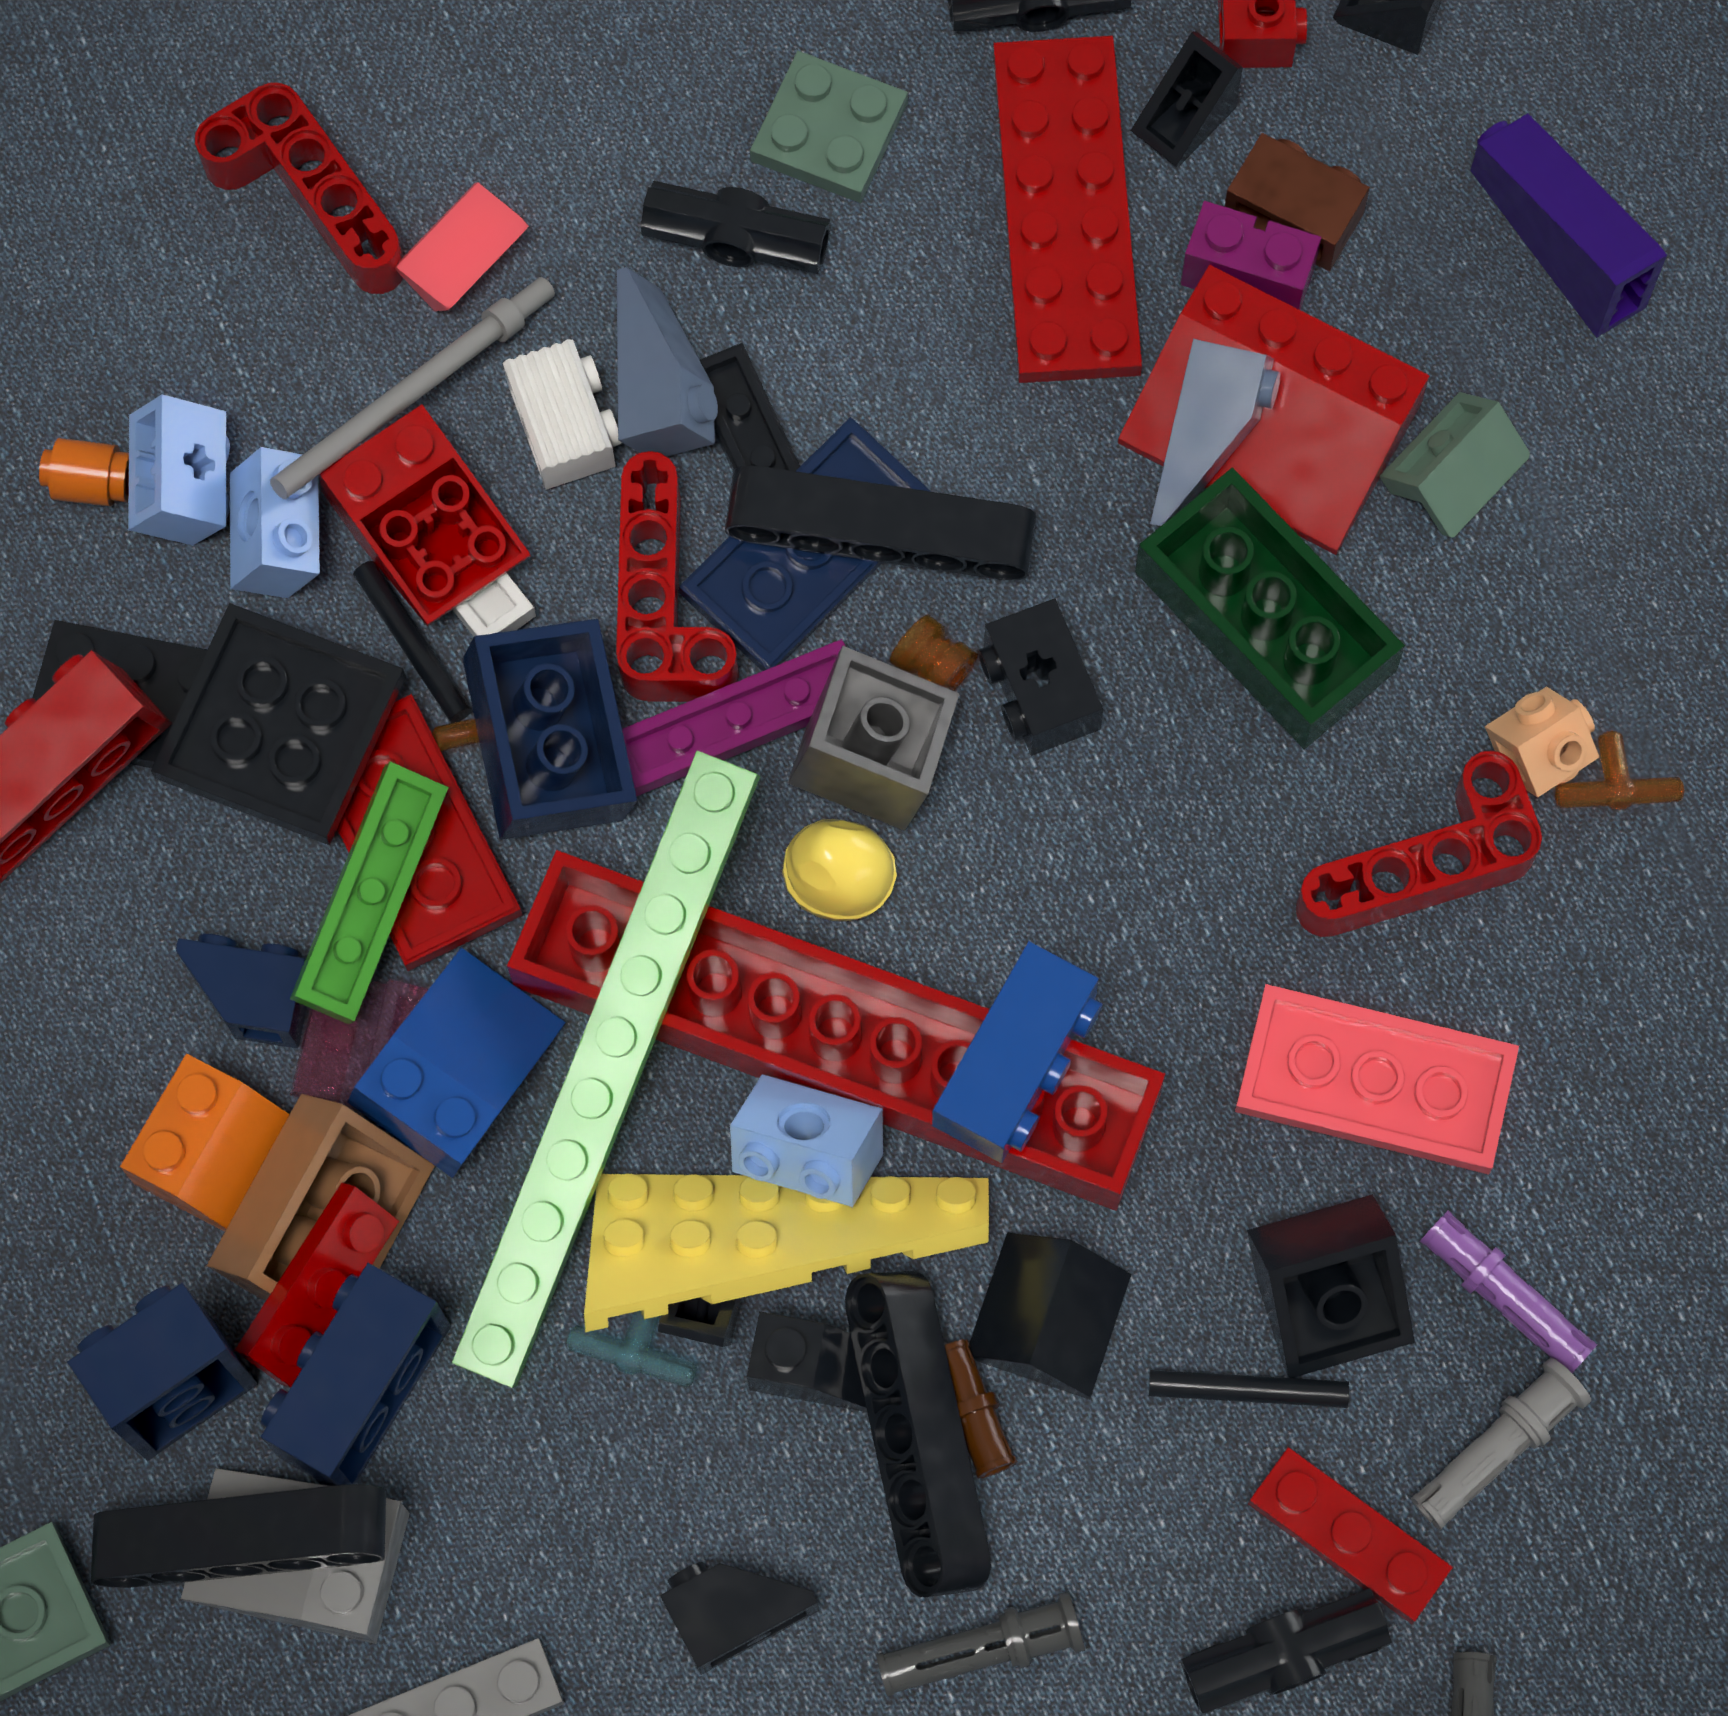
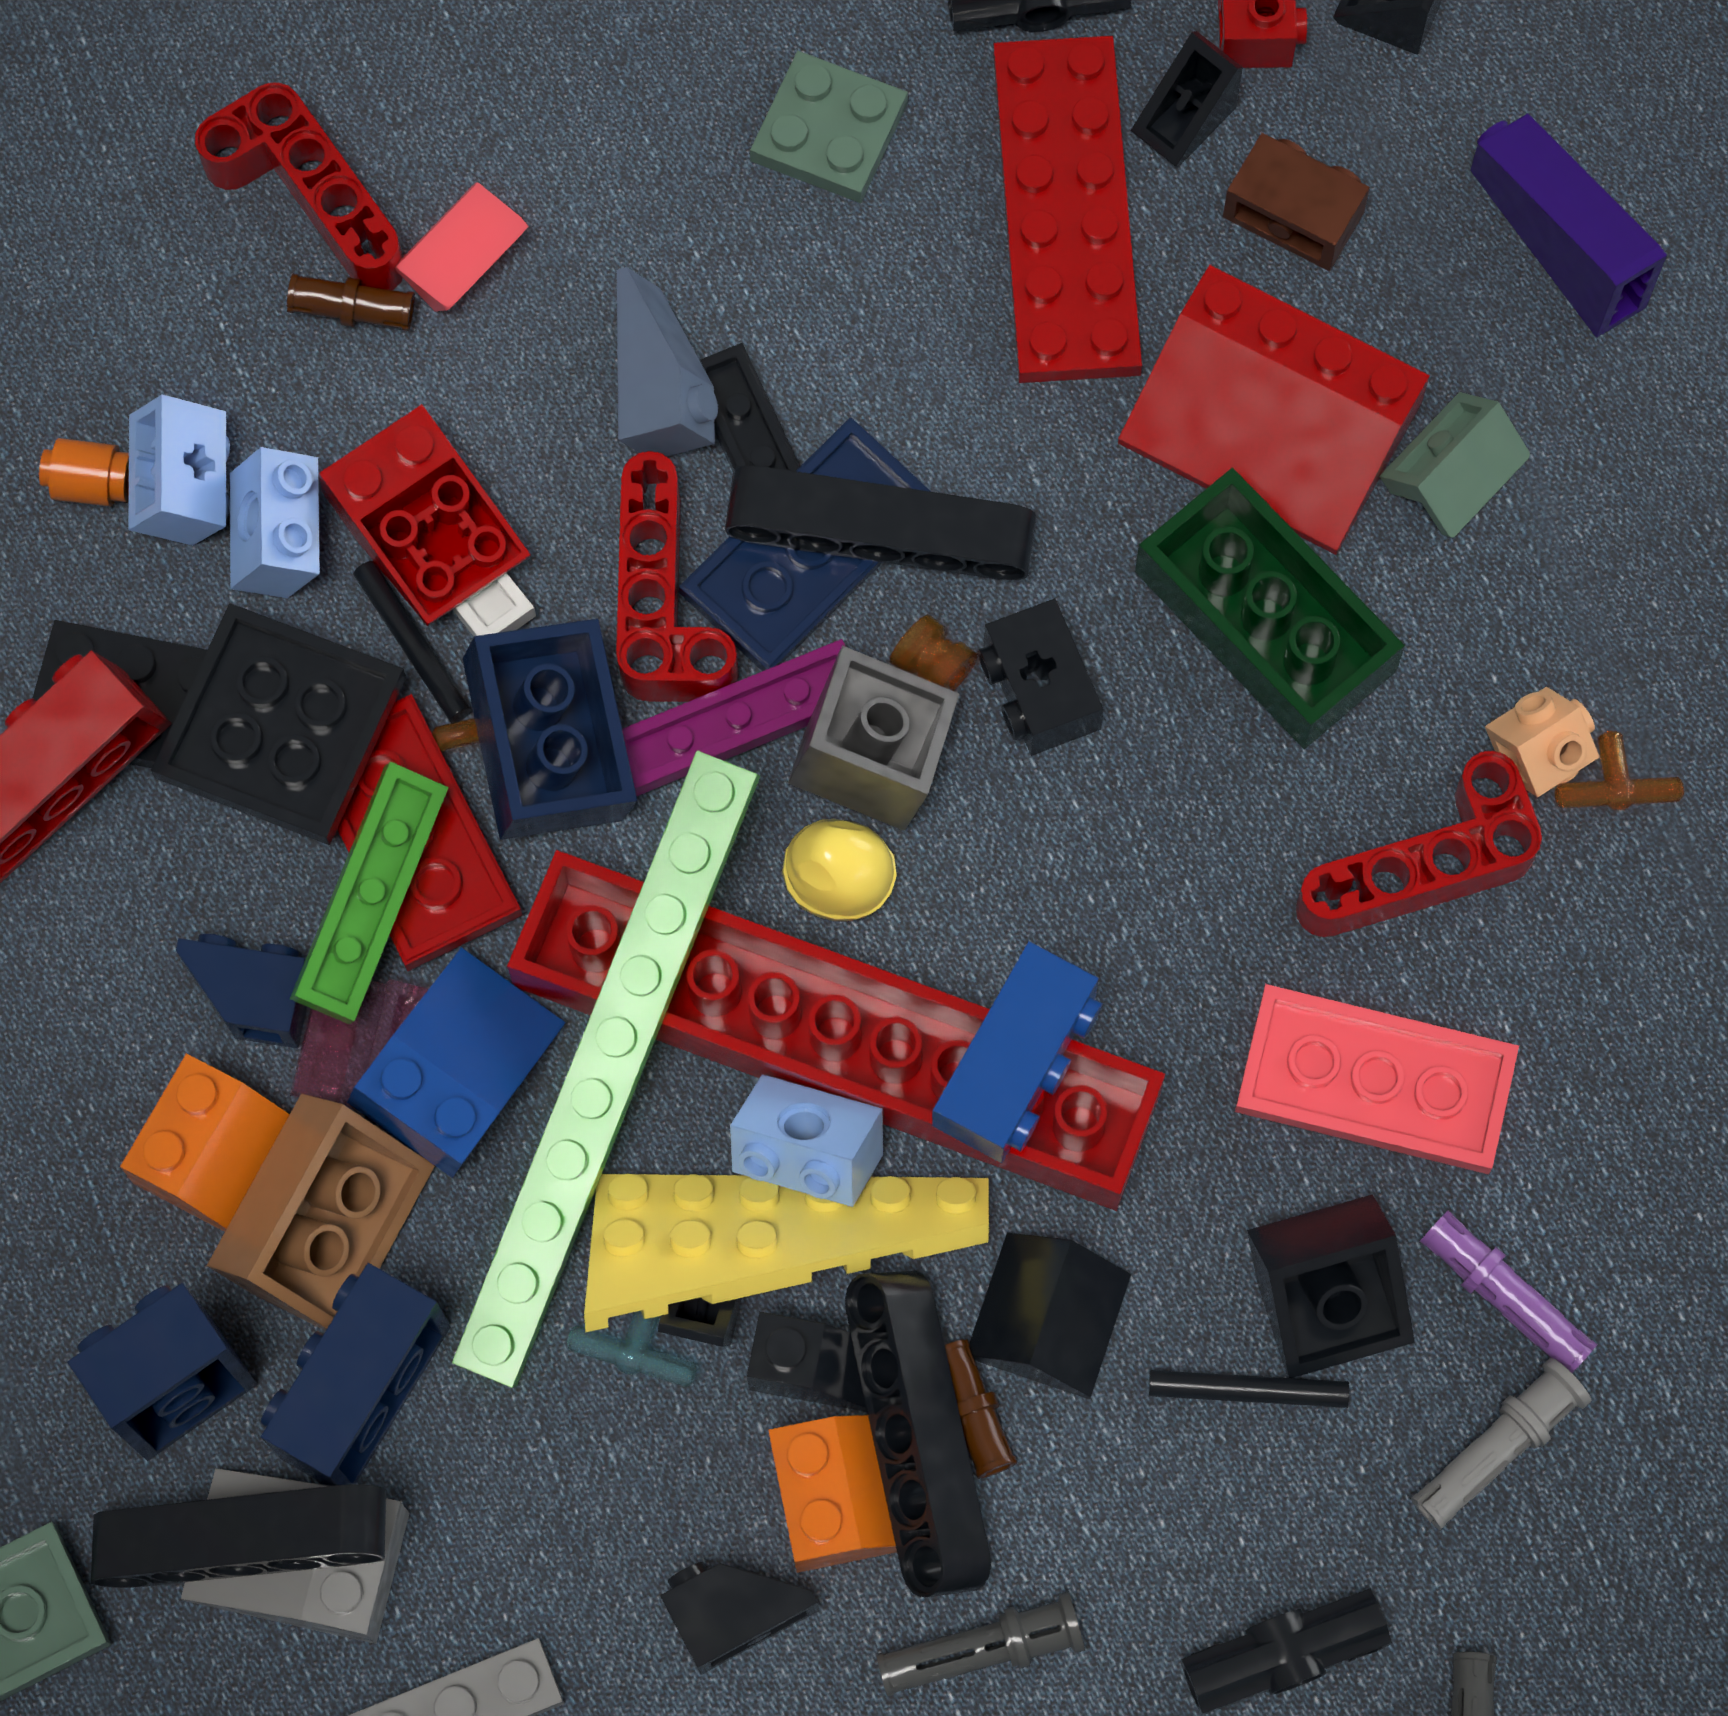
red plate [234,1182,399,1388] -> none
light grey bar [270,277,555,499] -> none
white brick [503,339,622,490] -> none
black piece [640,181,831,274] -> none
sand blue slope [1150,339,1281,526] -> none
magenta piece [1181,201,1321,310] -> none
red plate [1248,1447,1453,1625] -> none
none -> reddish brown pin [287,273,415,331]
none -> orange slope [768,1415,897,1573]

